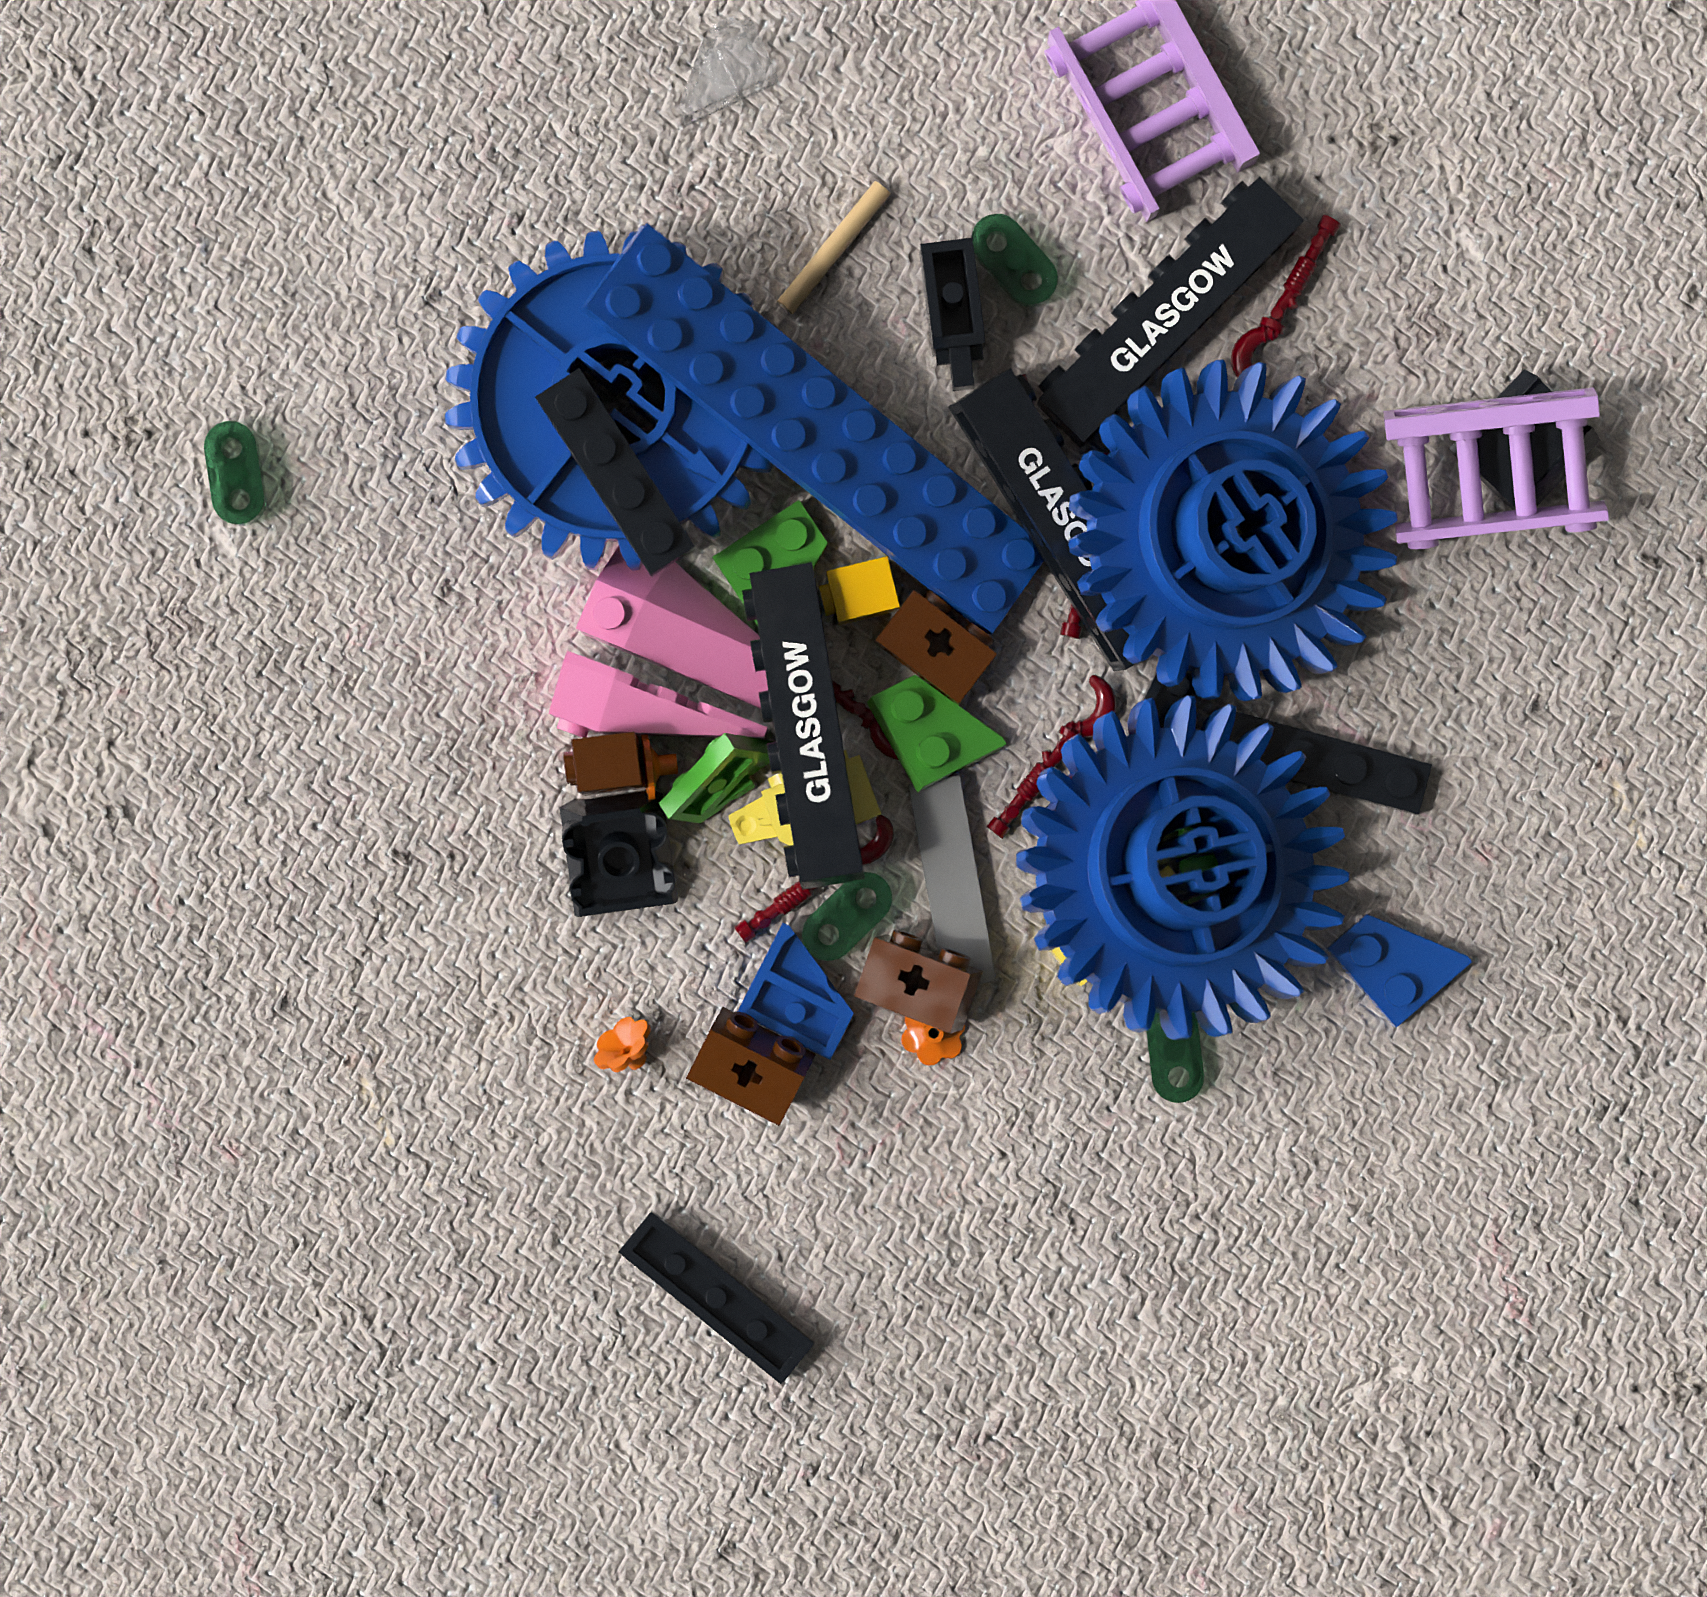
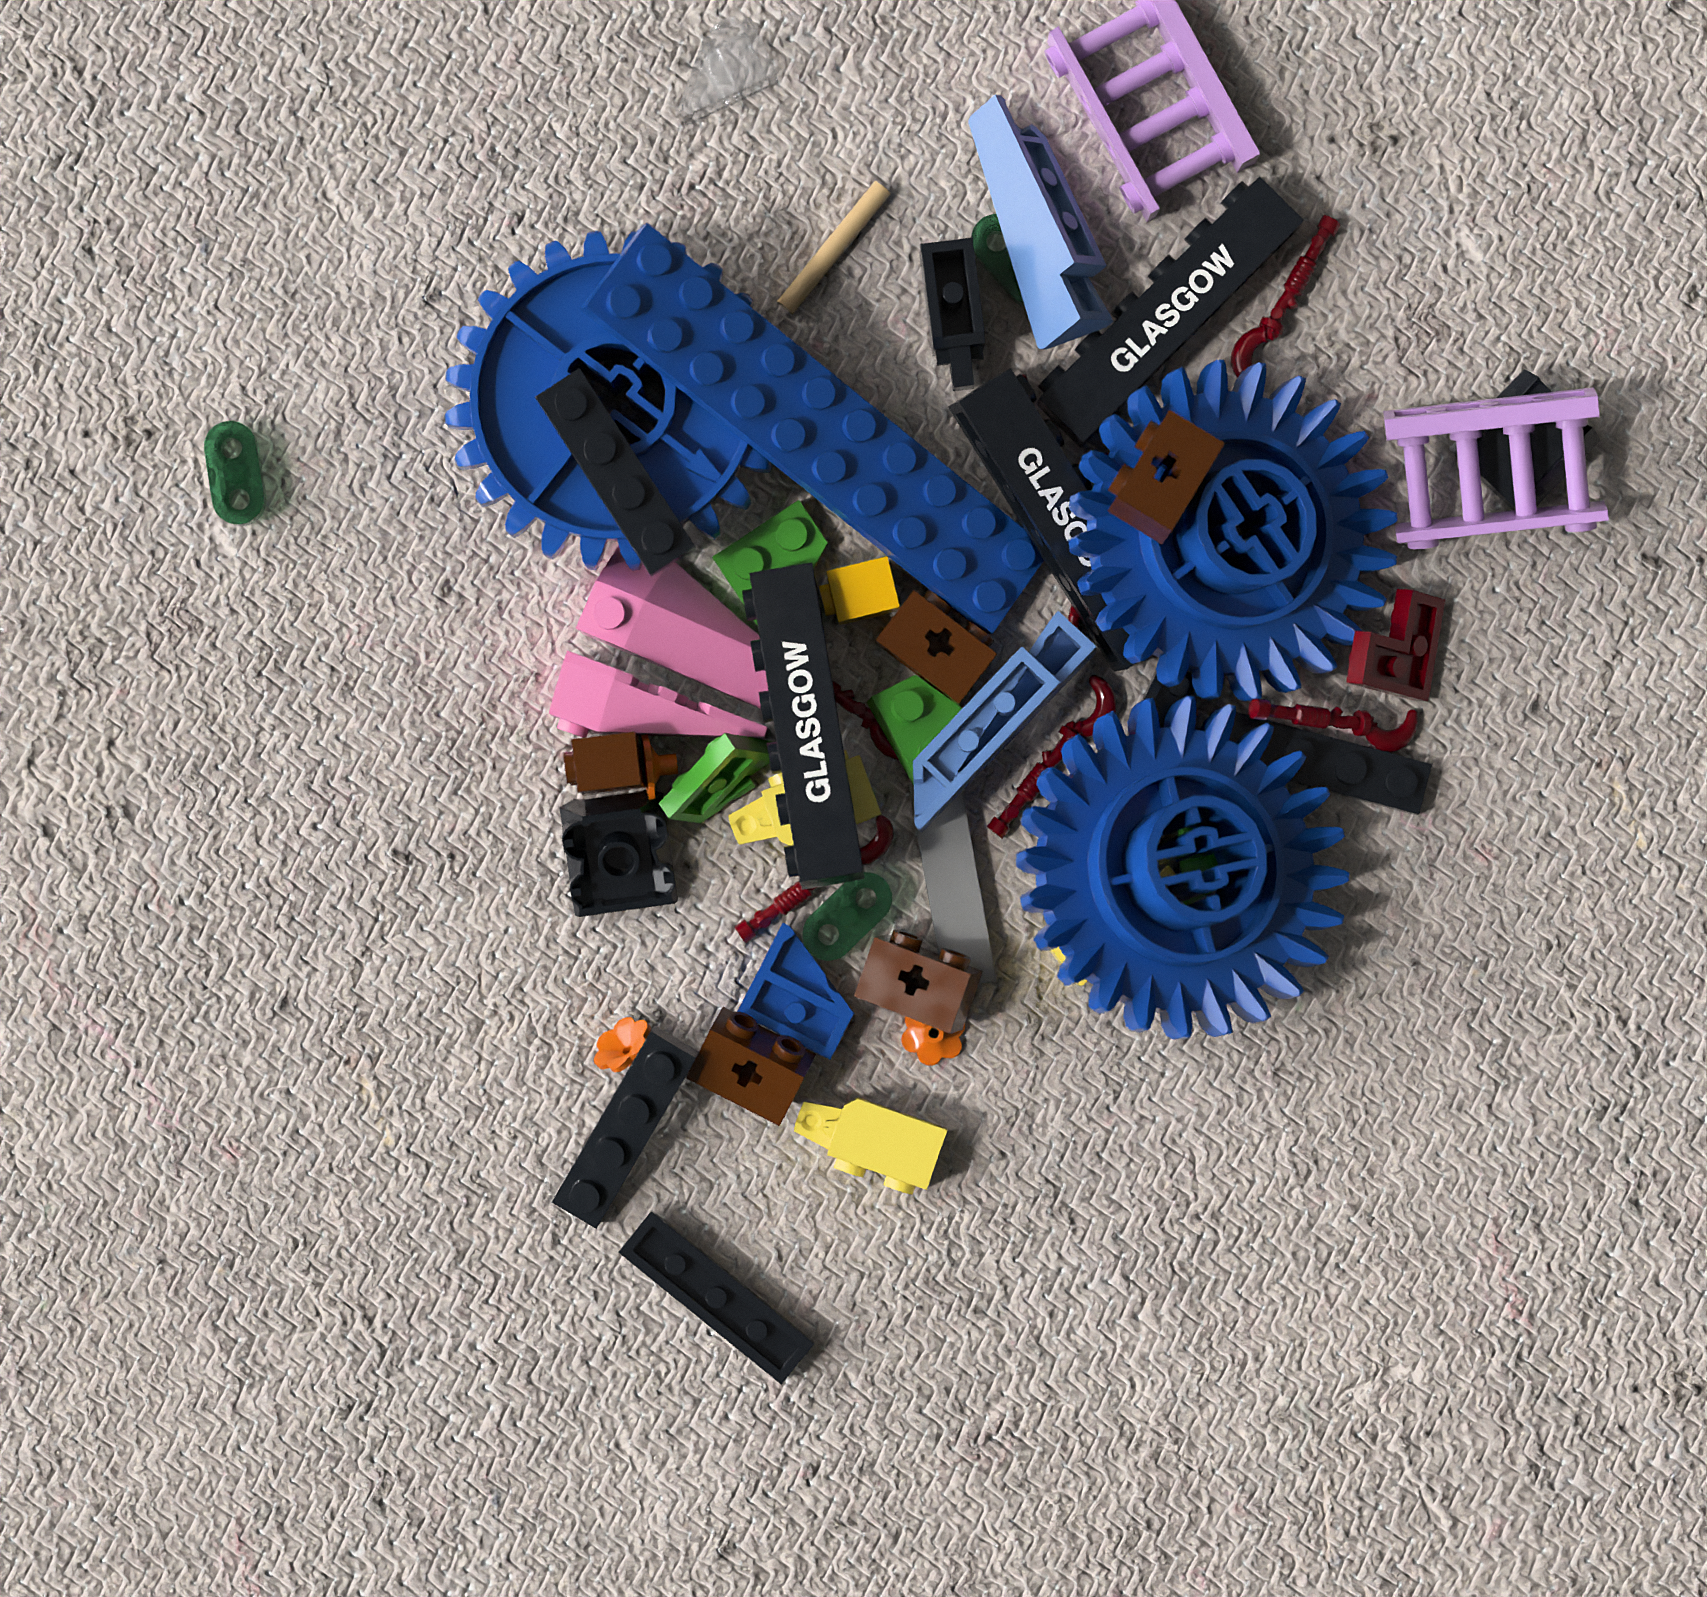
clear green plate [1145,1013,1204,1103] -> none
blue wing [1326,914,1472,1028] -> none
none -> black plate [552,1026,700,1229]
none -> light yellow hinge [794,1097,947,1195]
none -> medium blue wedge [913,611,1096,833]
none -> wedge [968,95,1113,349]
none -> reddish brown brick [1108,410,1225,544]
none -> dark red piece [1249,699,1418,752]
none -> dark red plate [1346,589,1446,702]

